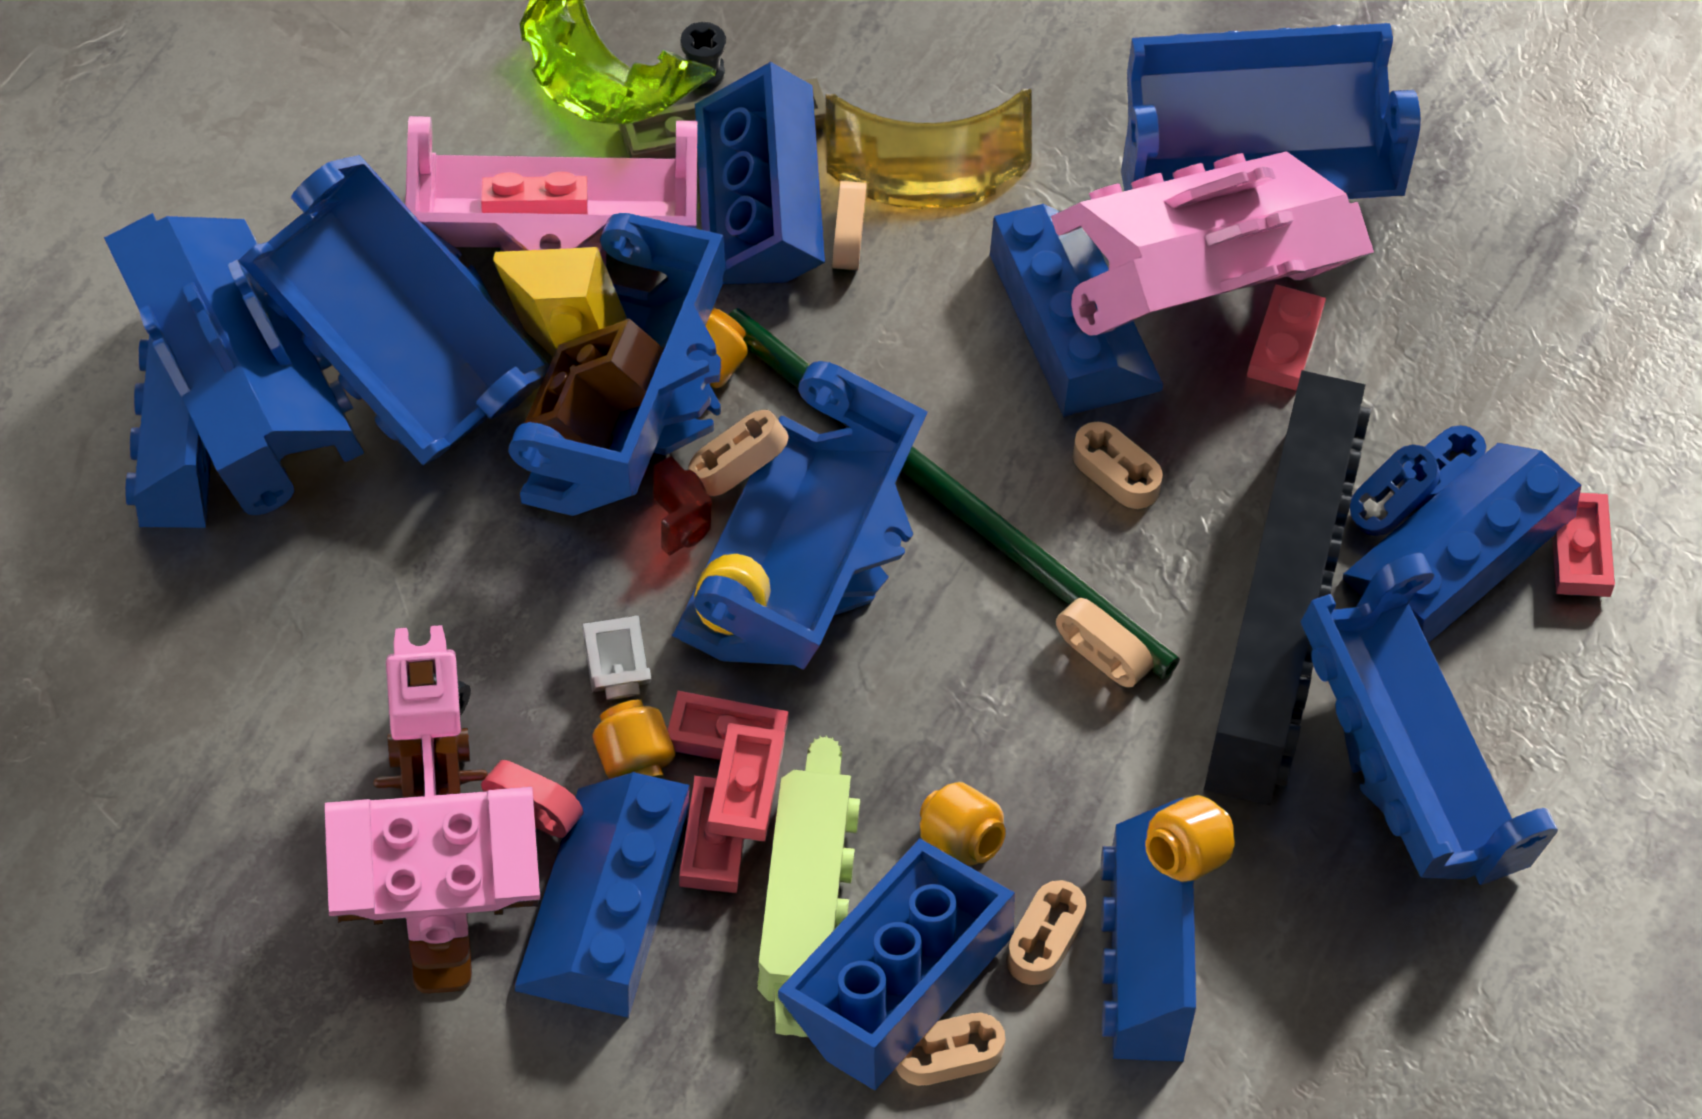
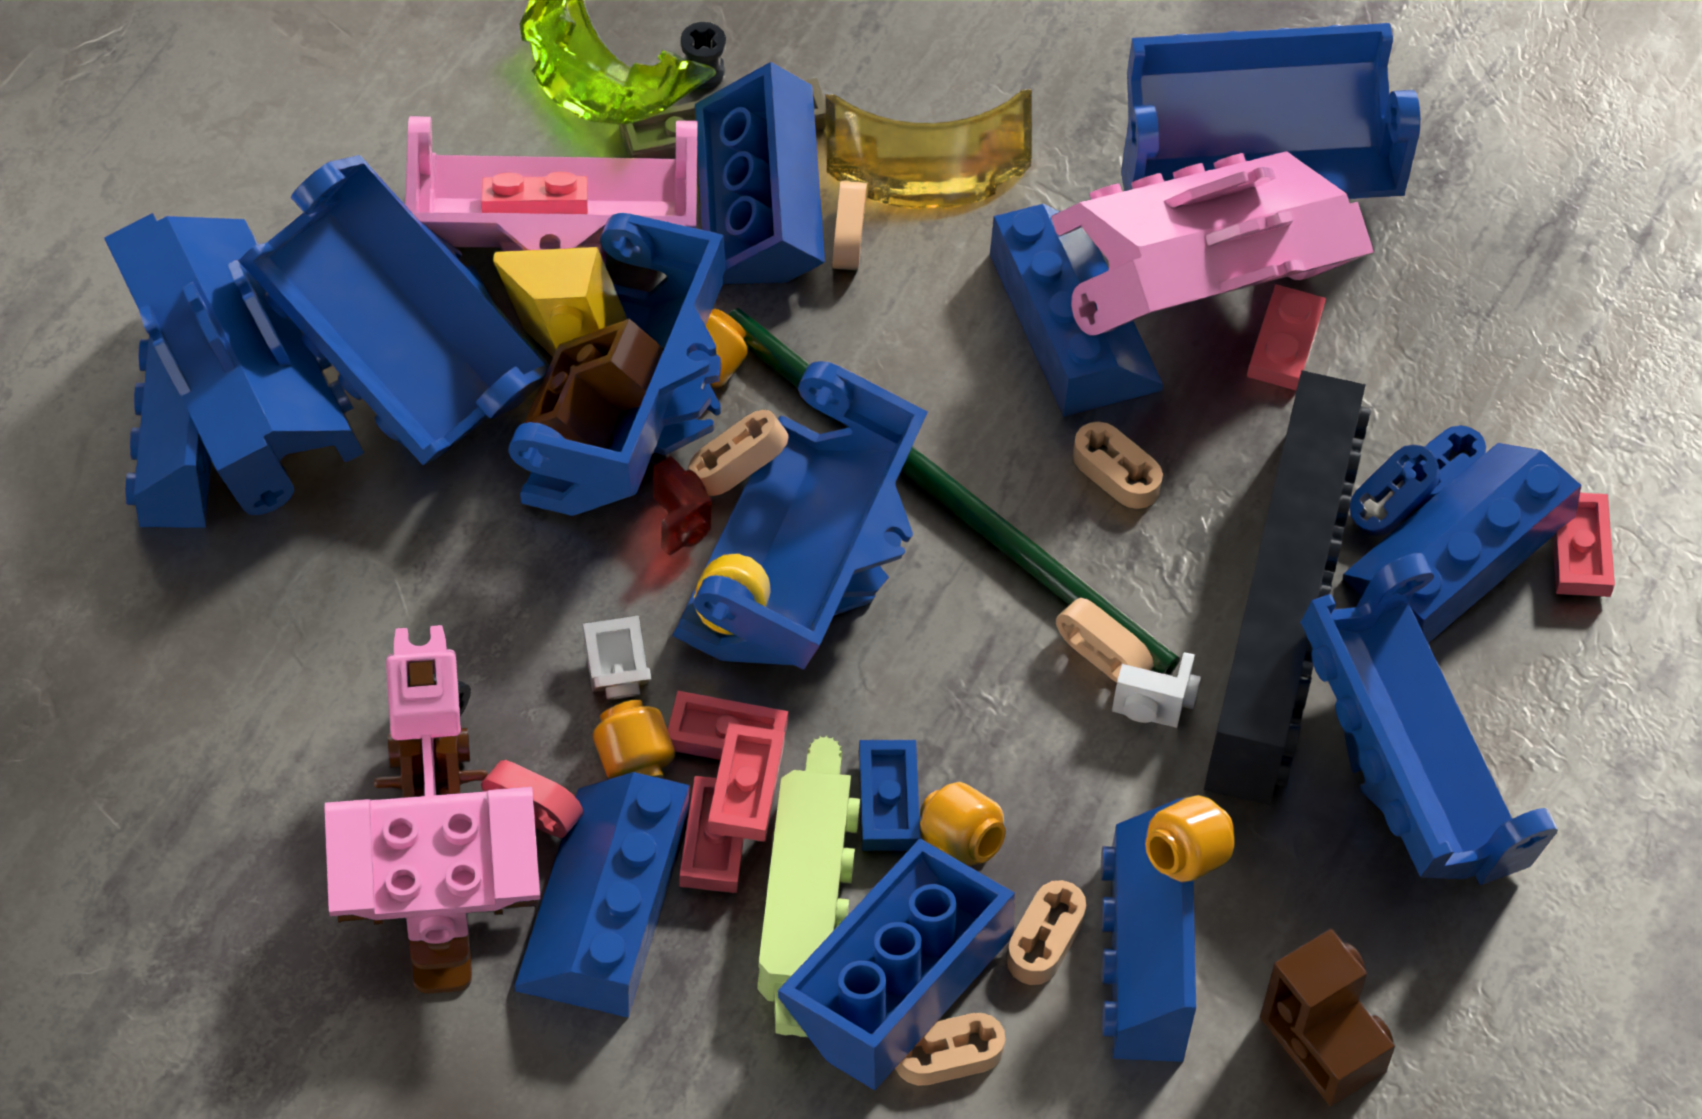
none -> blue plate [858,740,921,851]
none -> white bracket [1112,652,1201,728]
none -> reddish brown brick [1260,929,1395,1107]

